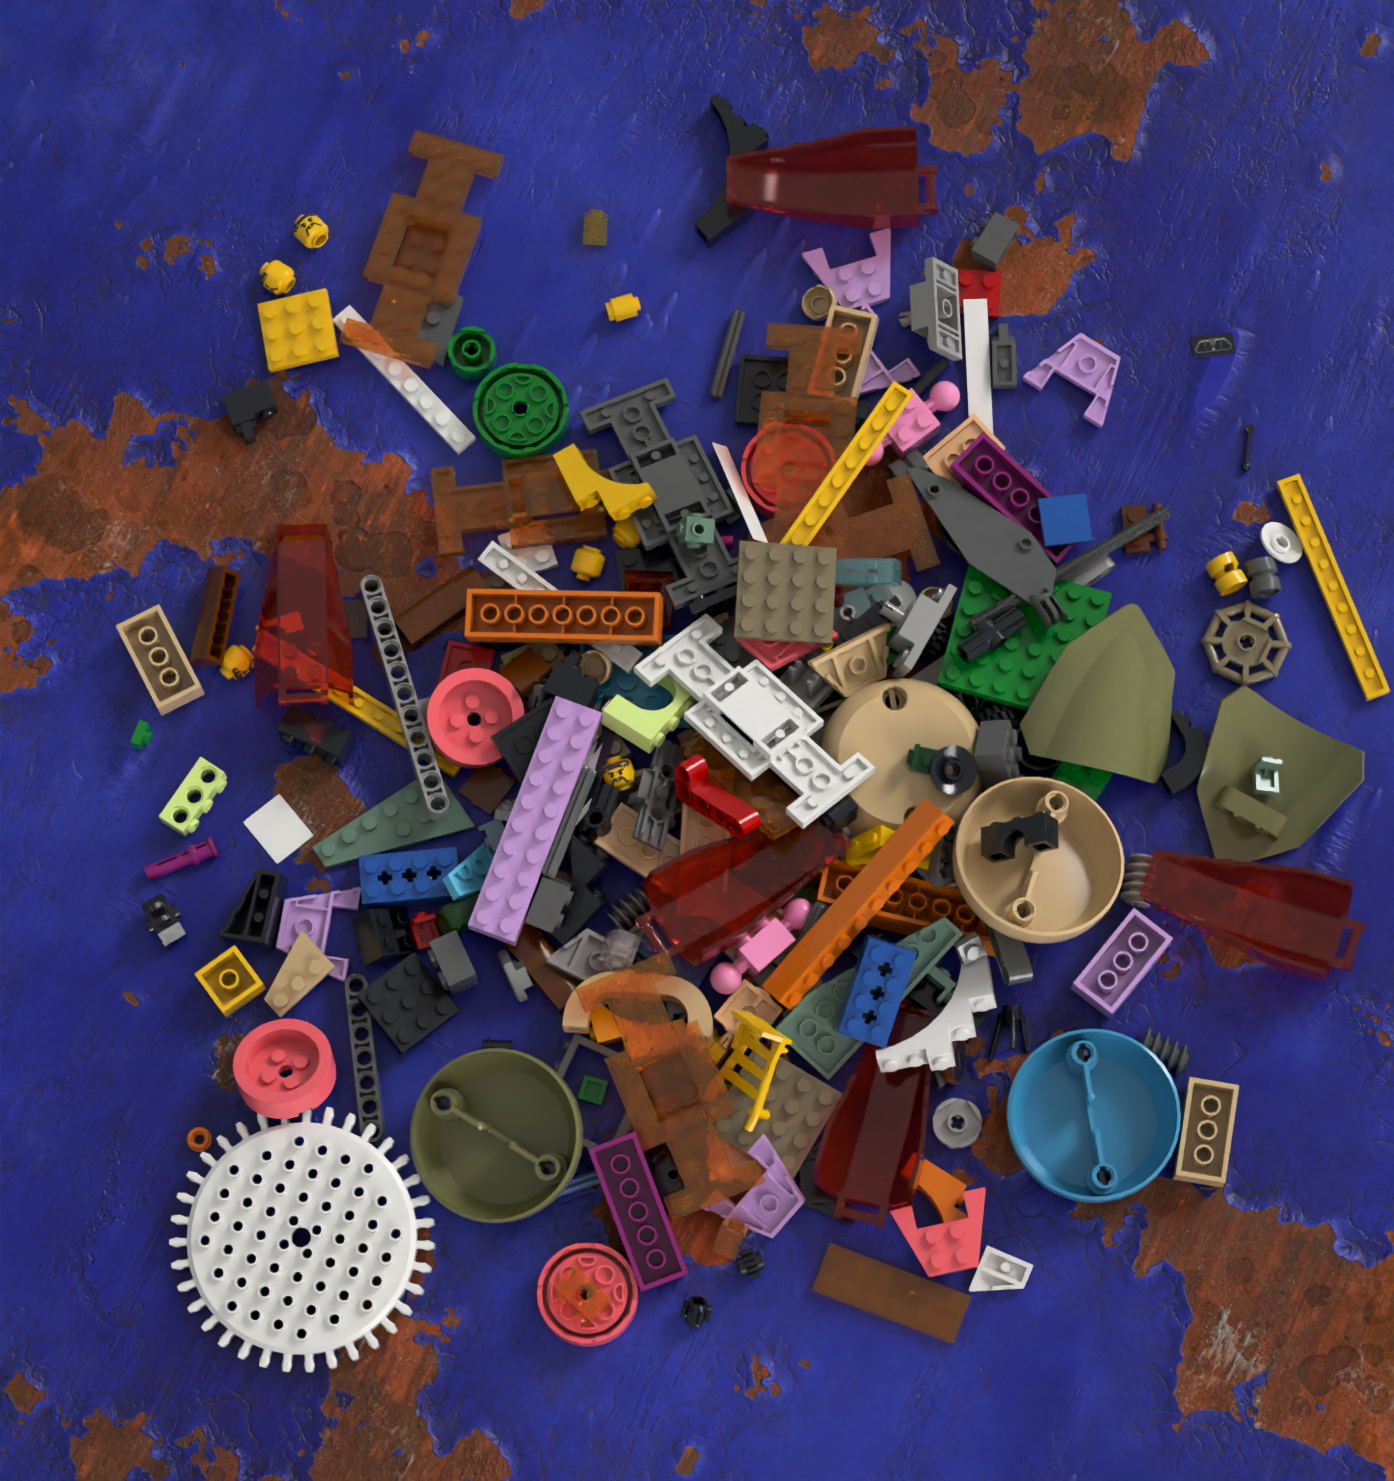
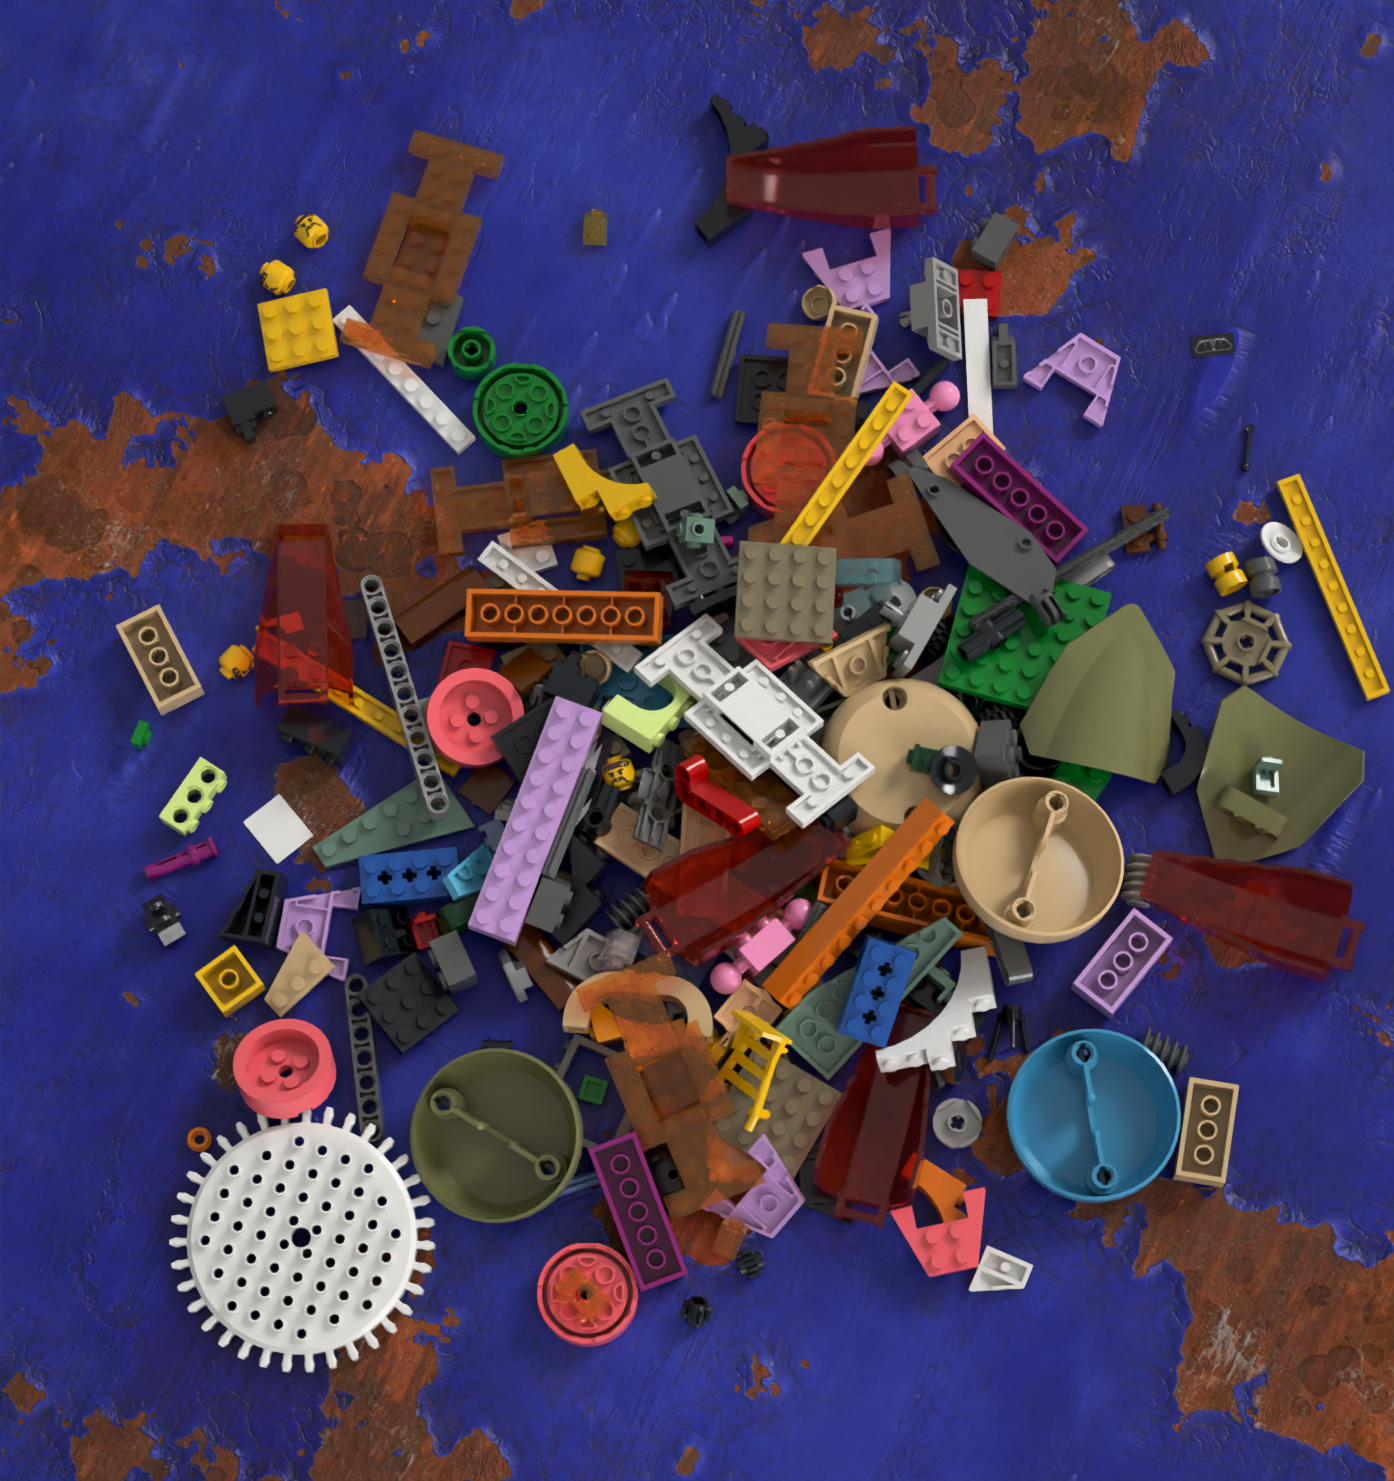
reddish brown brick [189,566,241,667] -> none
yellow brick [605,293,641,322] -> none
white sticker [712,442,768,543] -> none
clear orange plate [812,1243,971,1344] -> none
light grey plate [953,932,986,966] -> none
black arch [981,812,1059,863] -> none
blue tile [1037,493,1093,548] -> none

